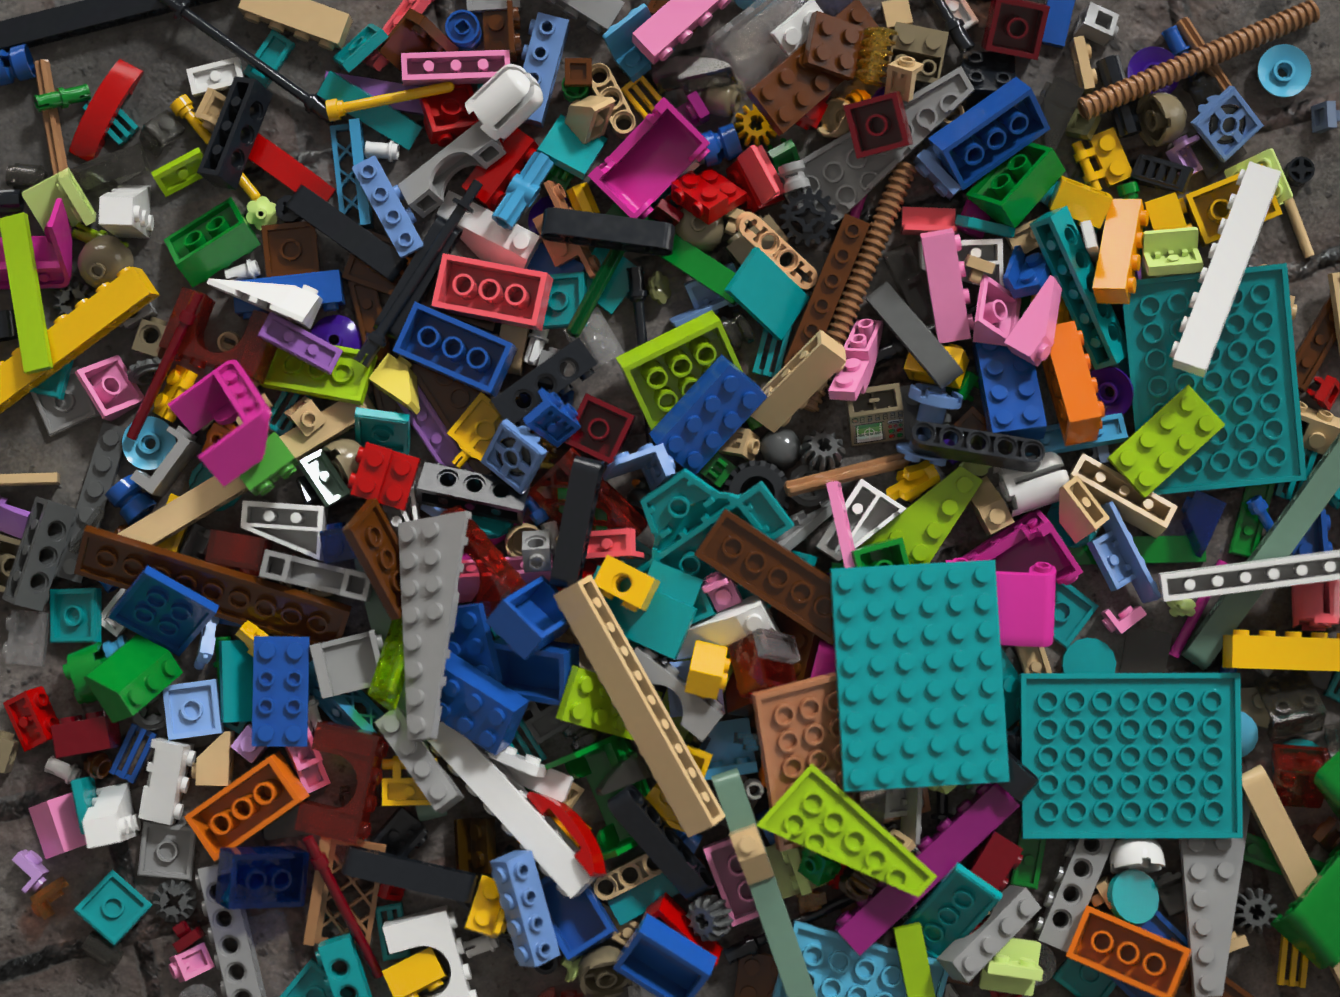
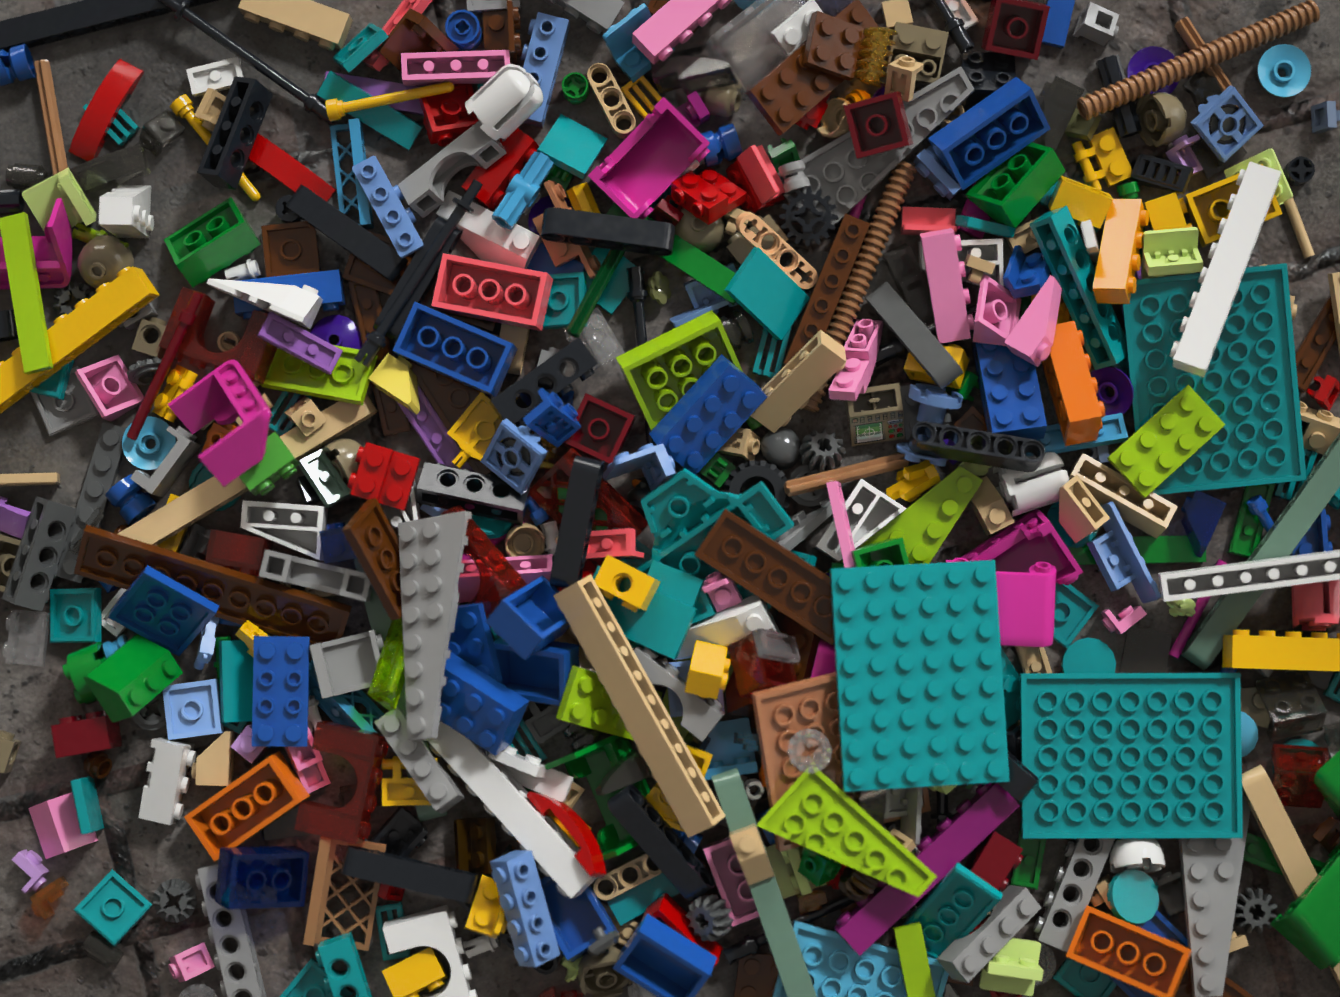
red bracket [3,686,59,752] -> none
green pin [33,84,91,112] -> none
white pin [44,756,82,784] -> none
white wedge [82,782,141,849] -> none
blue tile [109,723,158,784] -> none
light grey tile [137,821,198,881] -> none
lime plate [151,147,204,197] -> none
dark red tile [172,920,206,953] -> none
teal tile [243,29,296,88] -> none
yellowish green plant [246,196,277,230] -> none
dark red bar [303,835,383,979] -> none
teal tile [354,407,410,455] -> none
white pin [365,141,400,162] -> none
light grey brick [522,530,551,572] -> none
white axle [523,329,550,366] -> none
reddish brown plate [565,58,592,87] -> none
tan slope [565,95,616,144] -> none
yellow gear [733,103,777,147] -> none
tan plate [1069,36,1098,95] -> none
blue axle [1161,25,1197,79] -> none
yellow tile [1276,935,1309,988] -> none
none -> dark grey piece [587,926,620,957]
none -> clear gear [787,729,832,774]

